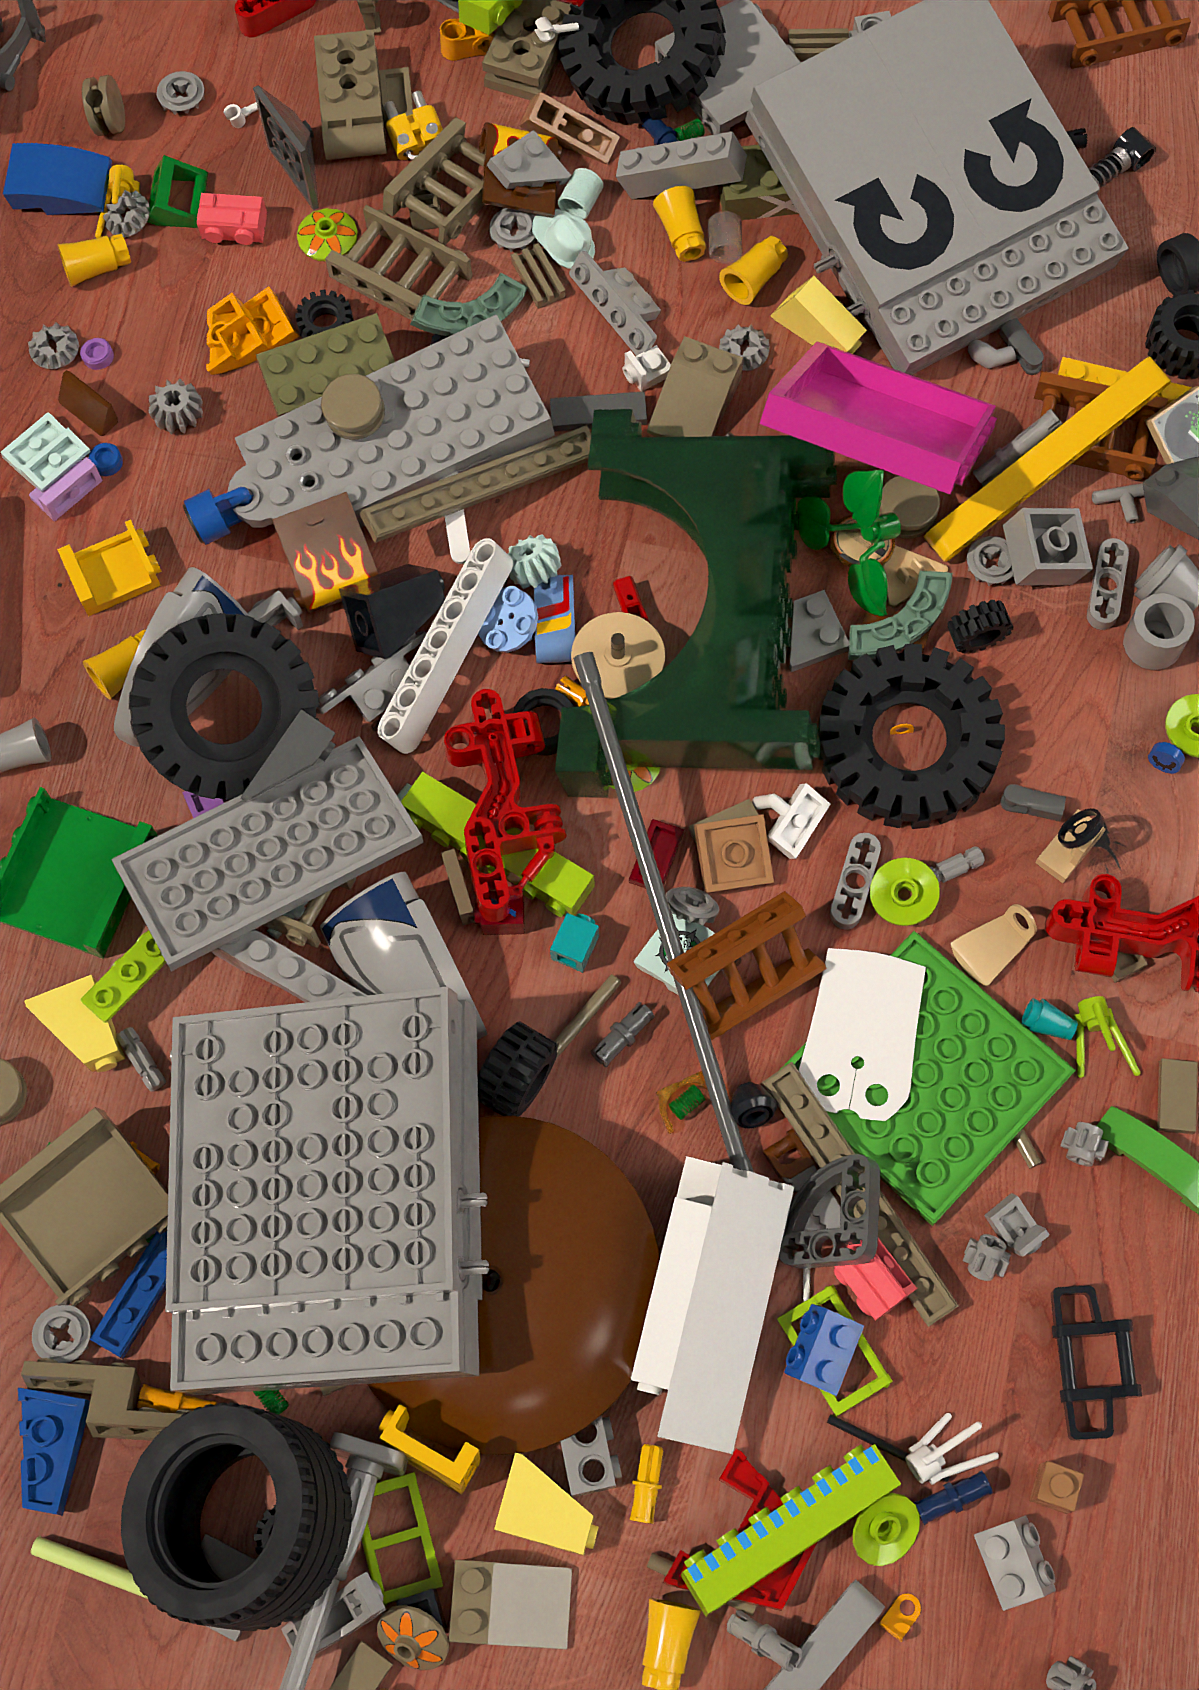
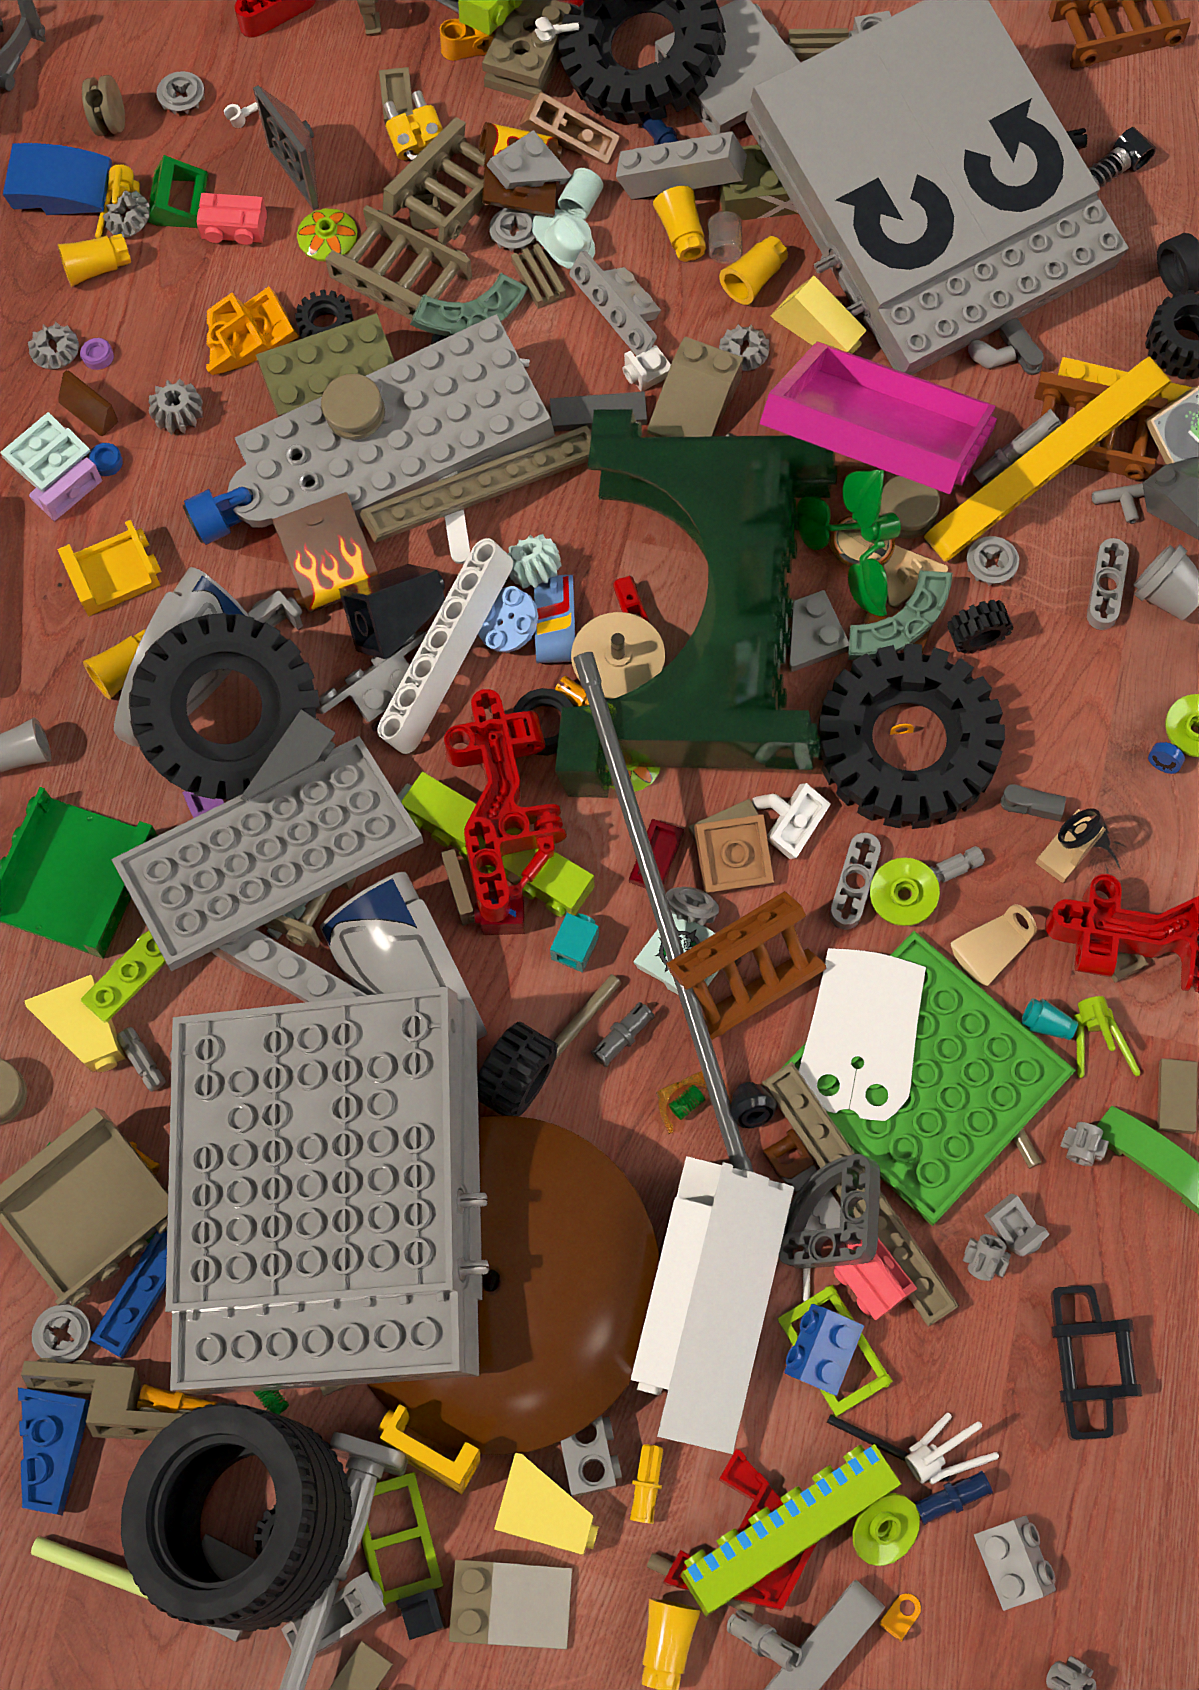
dark tan hinge [314,30,387,160] -> none
dark tan dish [377,1605,449,1670] -> none
green piece [674,118,705,141] -> none
light grey brick [1003,508,1093,585] -> none
medium nougat brick [1029,1461,1084,1514] -> none
light grey piece [1123,593,1195,670] -> none

